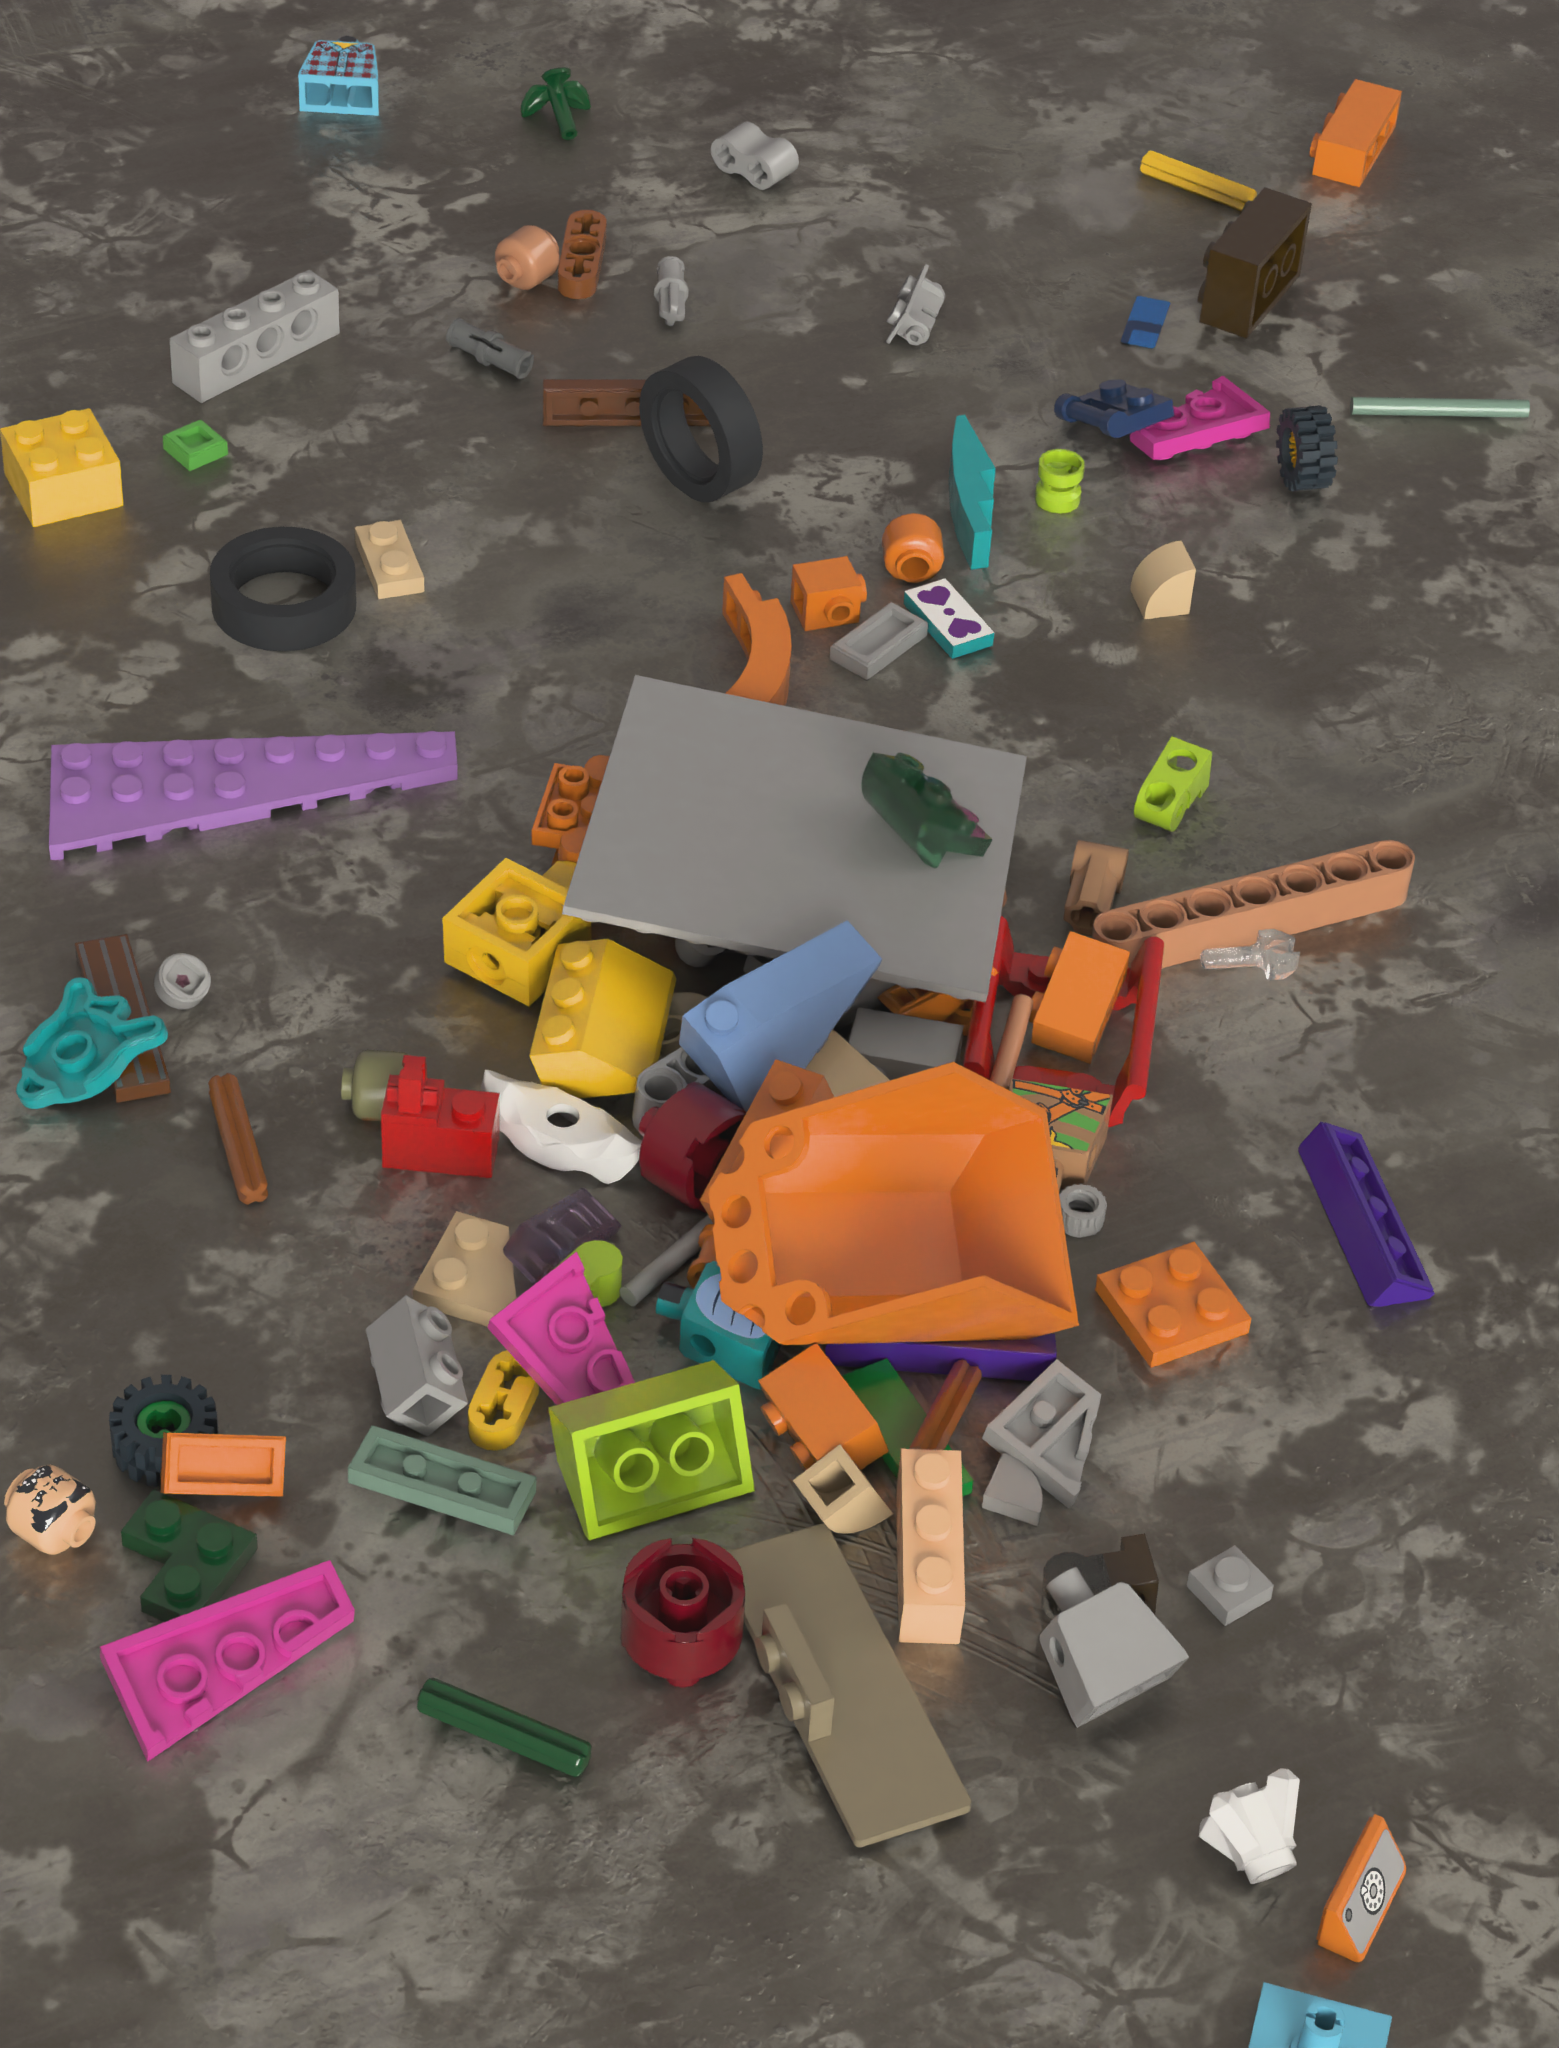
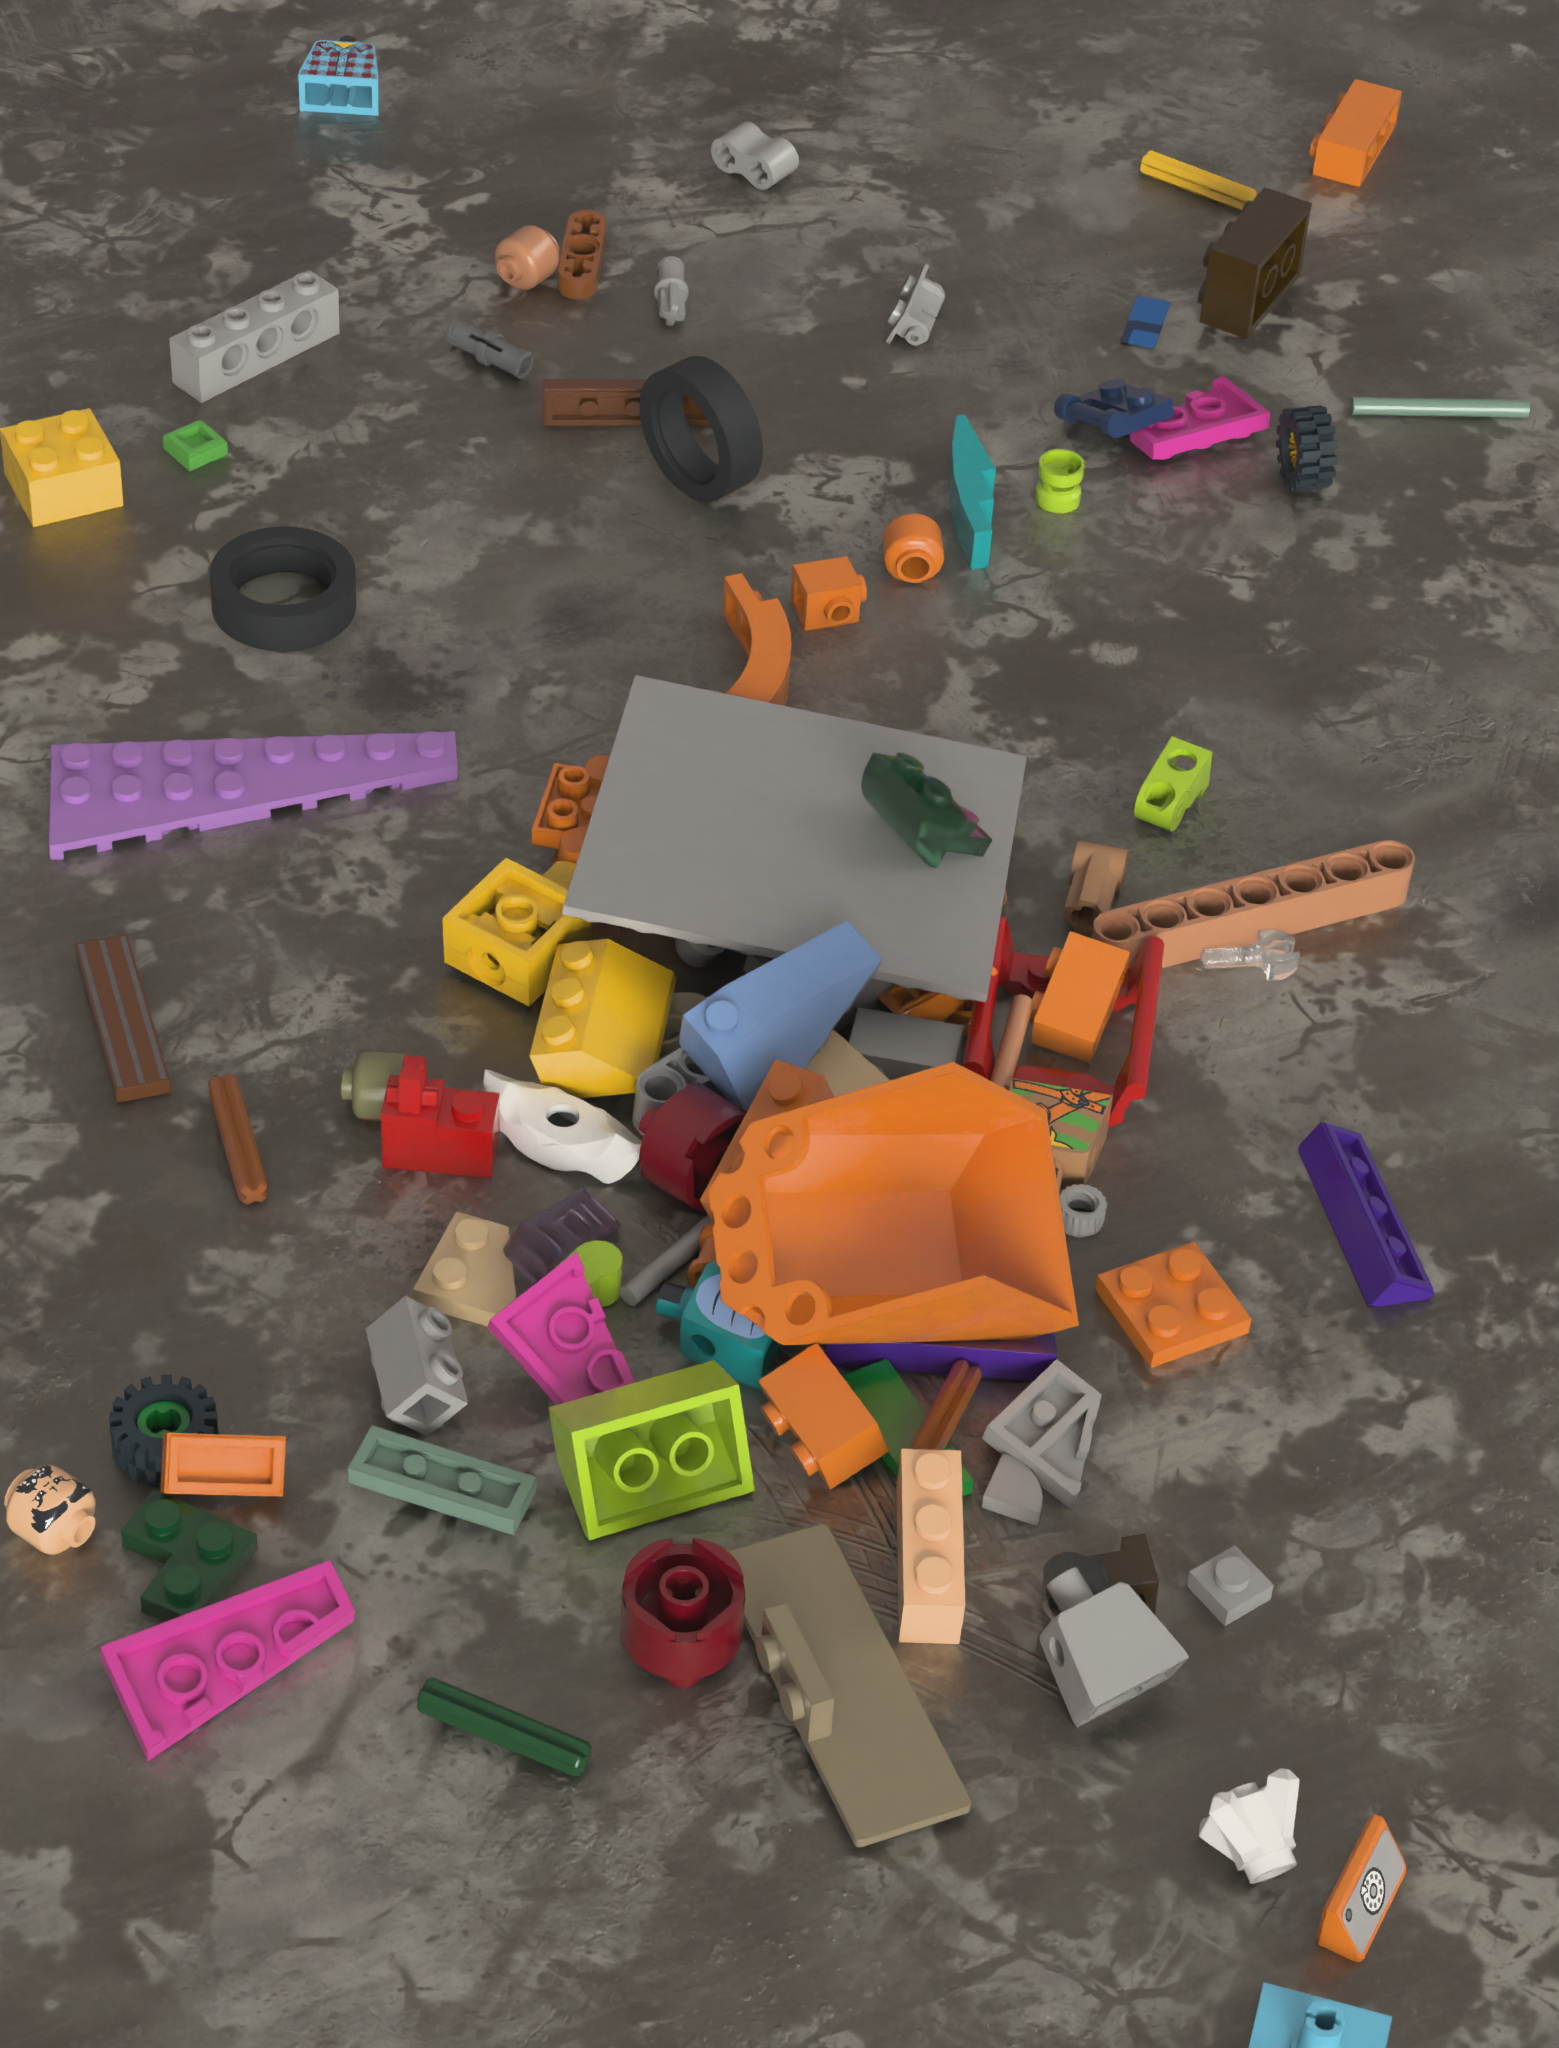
teal tile [16,977,168,1109] -> none
light grey tile [154,953,211,1009] -> none
tan plate [355,520,424,599] -> none
yellow beam [468,1350,540,1451] -> none
dark green plant [521,67,591,140] -> none
tan brick [793,1444,893,1534] -> none
light grey tile [830,602,928,680] -> none
tile [903,578,994,659] -> none
tan brick [1130,540,1196,619] -> none

